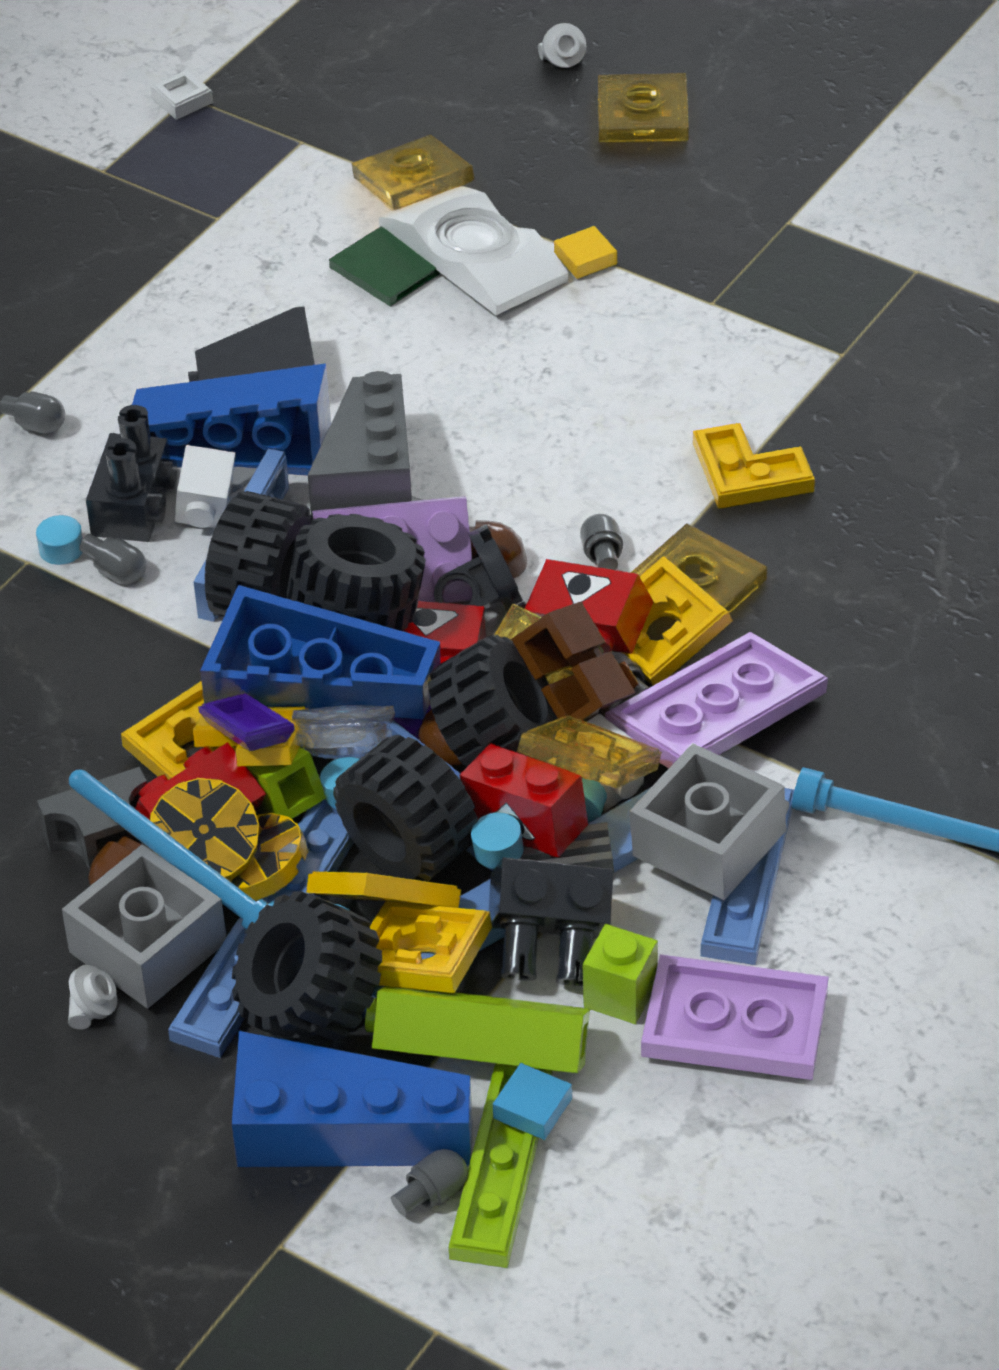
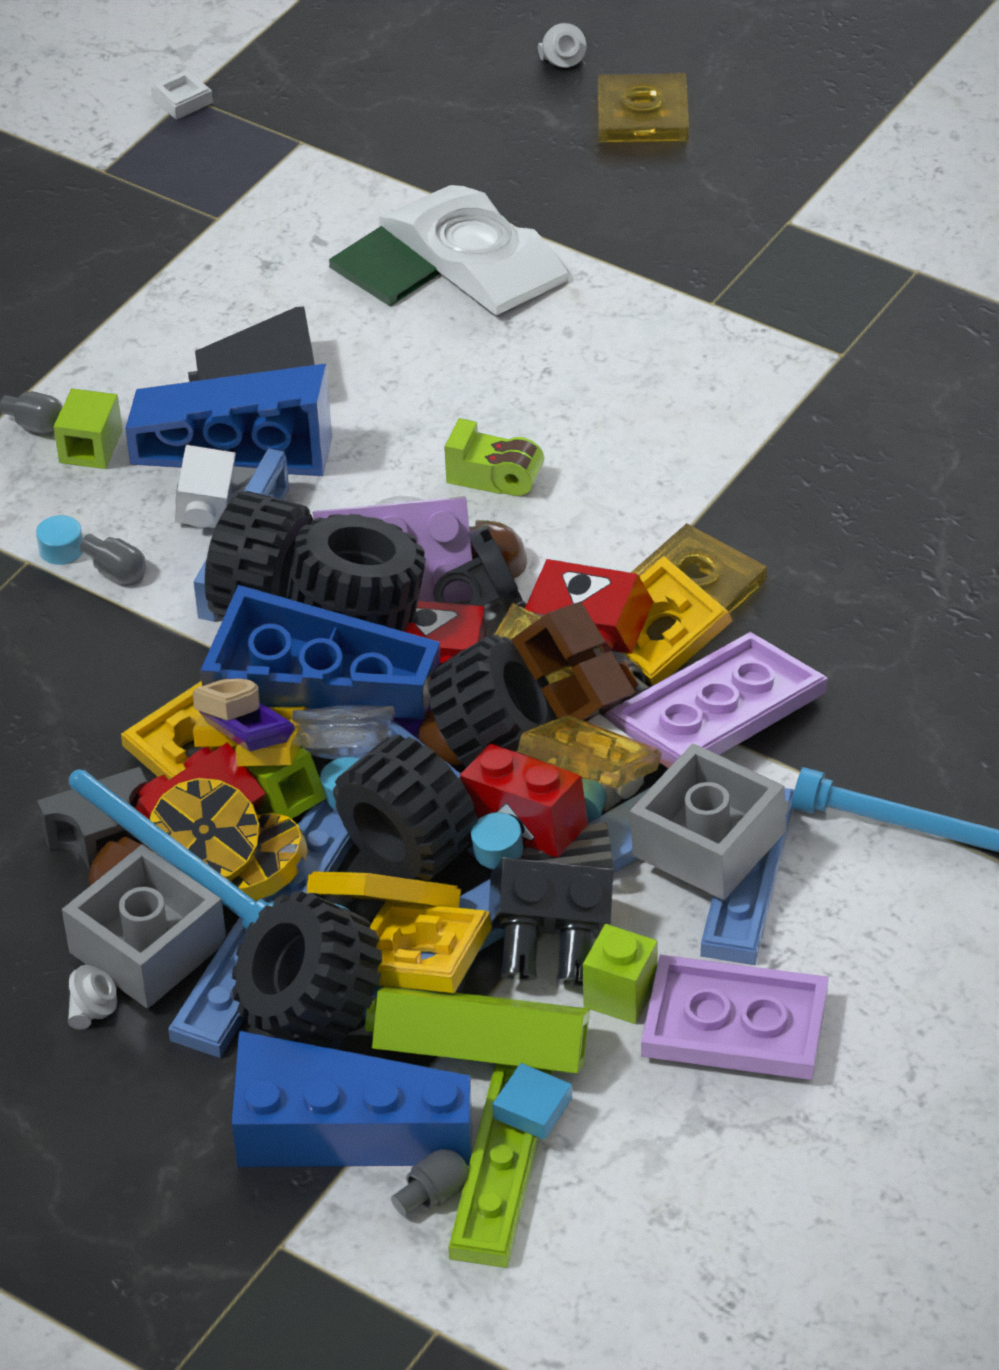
black brick [86,405,177,542] -> none
dark grey wedge [308,371,412,517] -> none
clear yellow piece [351,134,474,210] -> none
yellow tile [554,226,617,279] -> none
dark grey cylinder [580,514,623,570] -> none
yellow tile [693,423,815,509] -> none
none -> lime brick [54,388,123,469]
none -> tan tile [193,678,260,721]
none -> lime leg [444,418,545,496]

